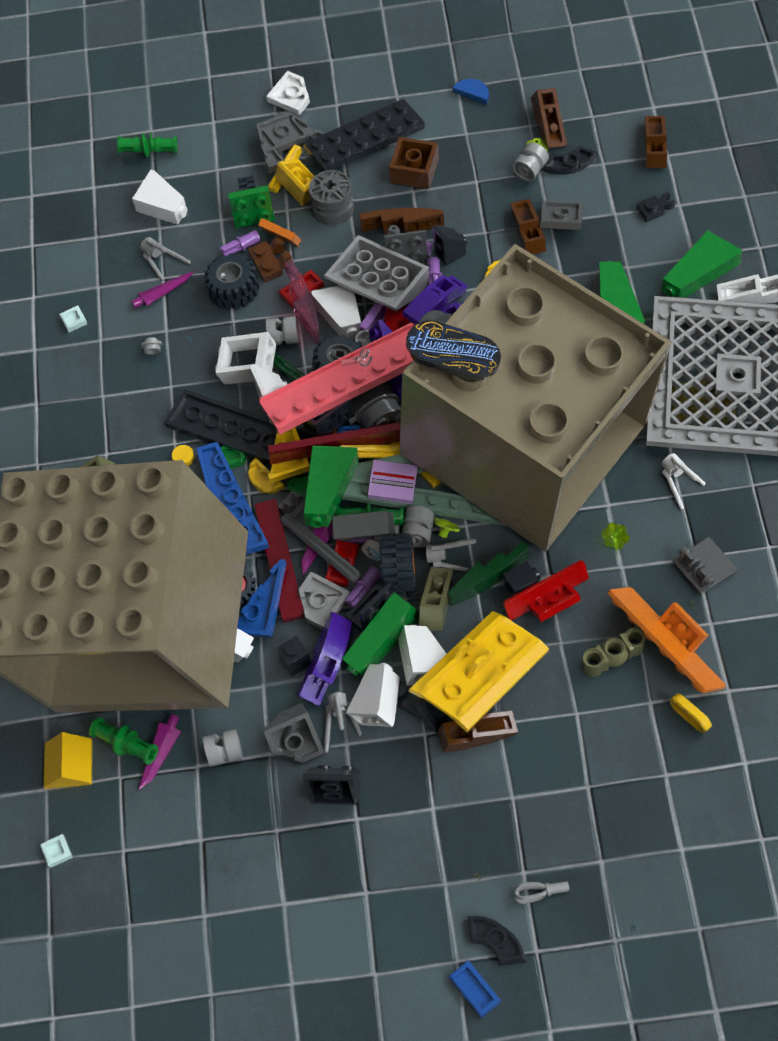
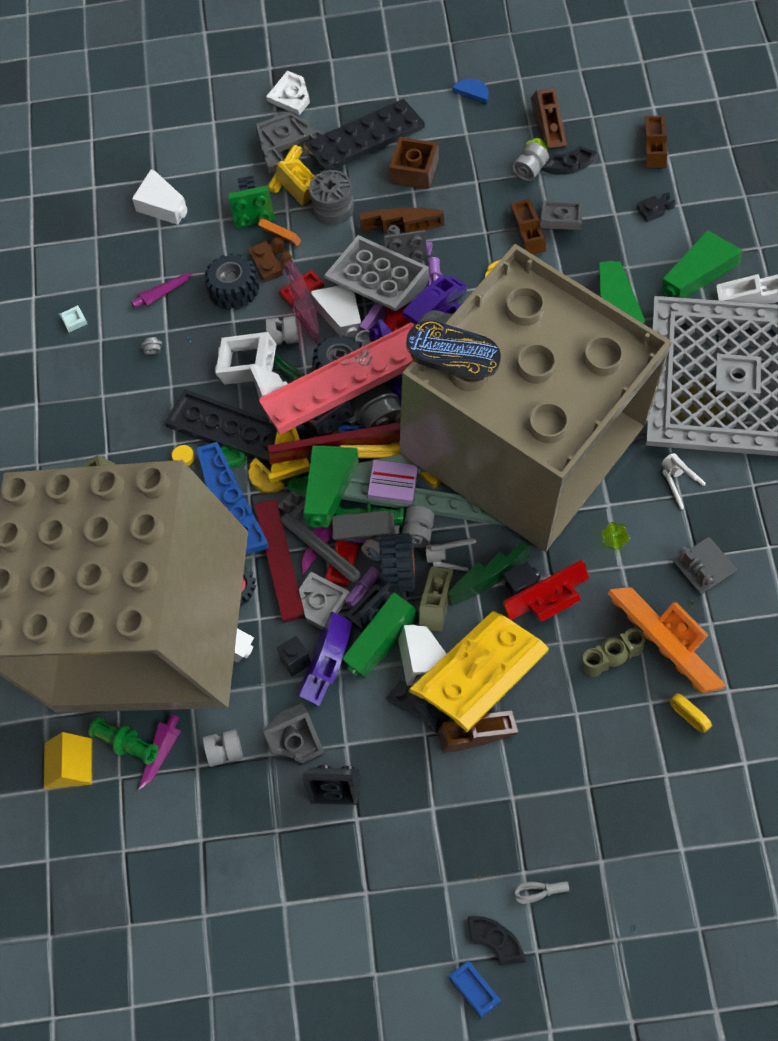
light aqua tile [40,834,73,868] -> none
green piece [117,132,178,158] -> none
light grey plant [140,237,191,280] -> none
medium lavender axle [220,230,261,256] -> none
blue wing [237,559,287,638] -> none
light grey plant [324,692,362,753] -> none
white slope [346,663,400,727] -> none
black slope [432,225,467,266] -> none
lime plant [434,518,460,538] -> none

